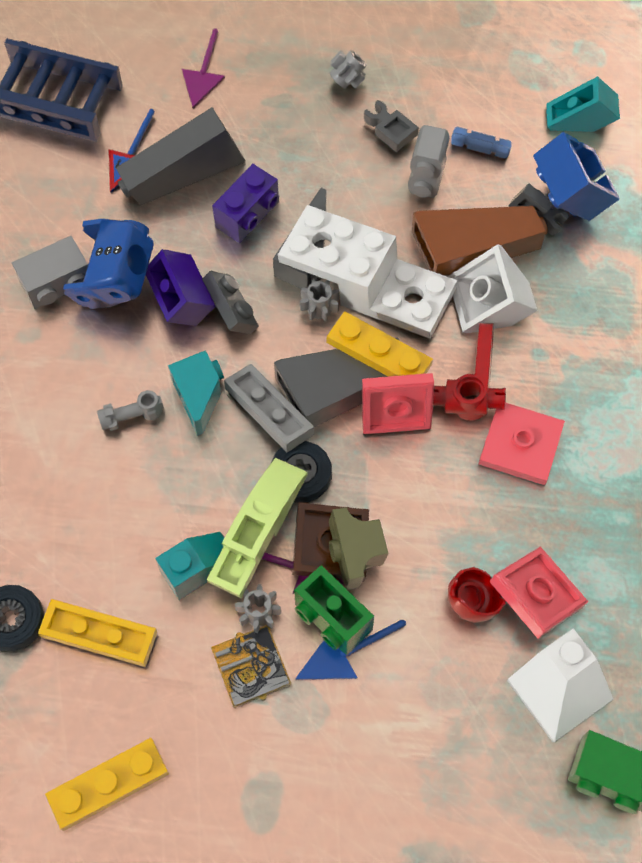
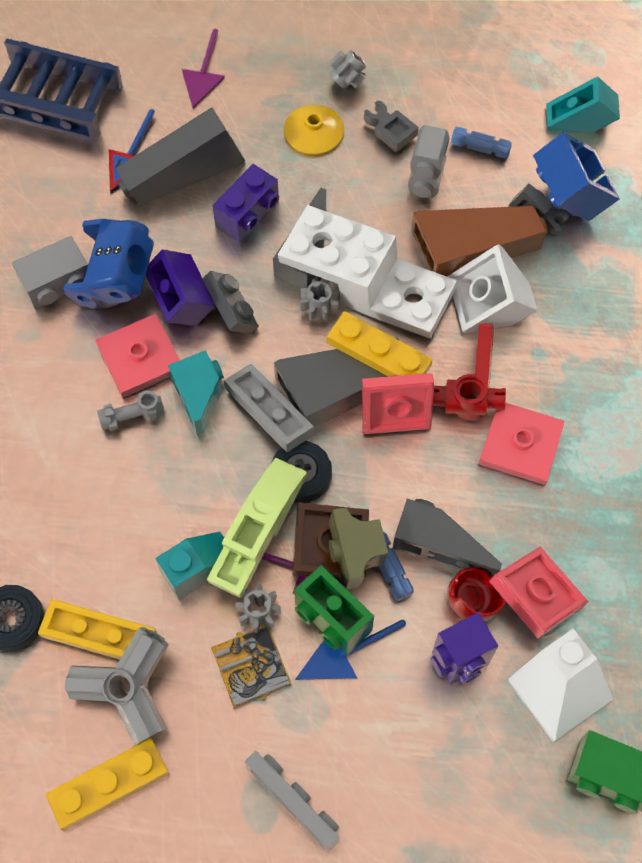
none -> light grey piece [65,627,169,745]
none -> coral plate [95,313,180,398]
none -> light grey plate [244,750,340,853]
none -> yellow dish [284,105,344,156]
none -> medium blue axle [379,532,414,600]
none -> dark grey slope [393,499,502,577]
none -> dark purple brick [430,612,498,685]

